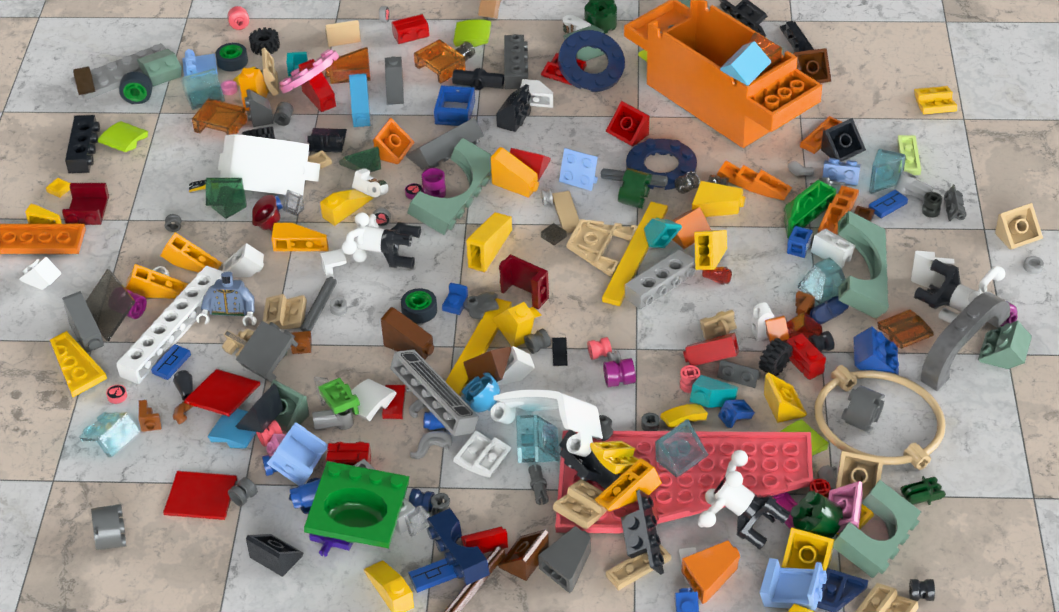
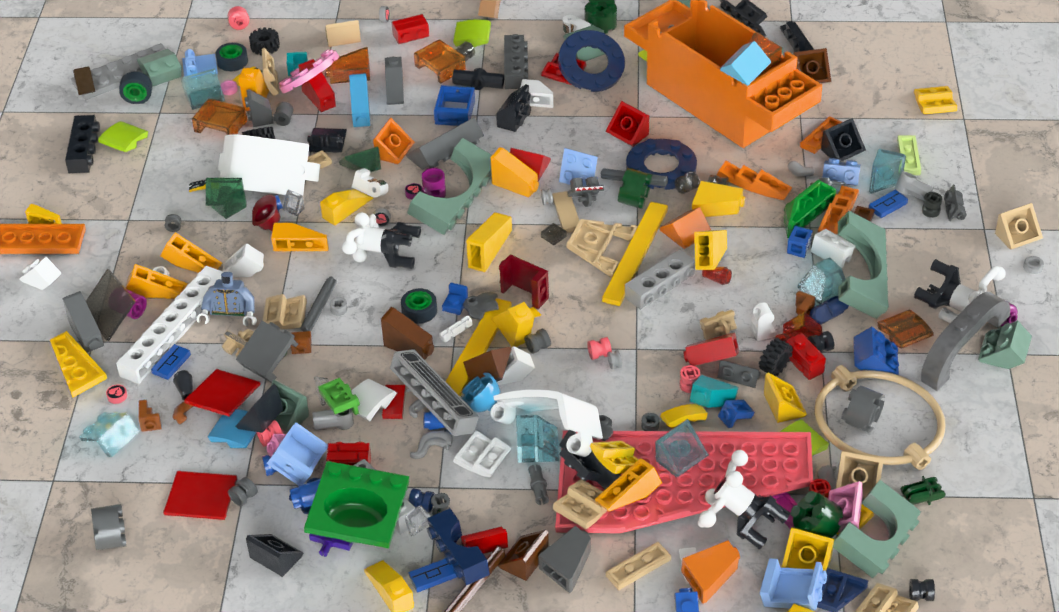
yellow tile [46,178,71,198] -> none
dark red panel [62,183,109,225] -> none
white panel [320,249,347,279] -> none
black sticker [552,337,568,366] -> none
magenta wheel [603,358,636,387] -> none
black bracket [621,489,664,575] -> none
teal slope [644,218,682,248] -> none
slope [765,316,789,341] -> none
white slope [911,251,954,288] -> none
none -> white axle [439,316,473,342]
none -> dark grey hips [567,177,604,207]

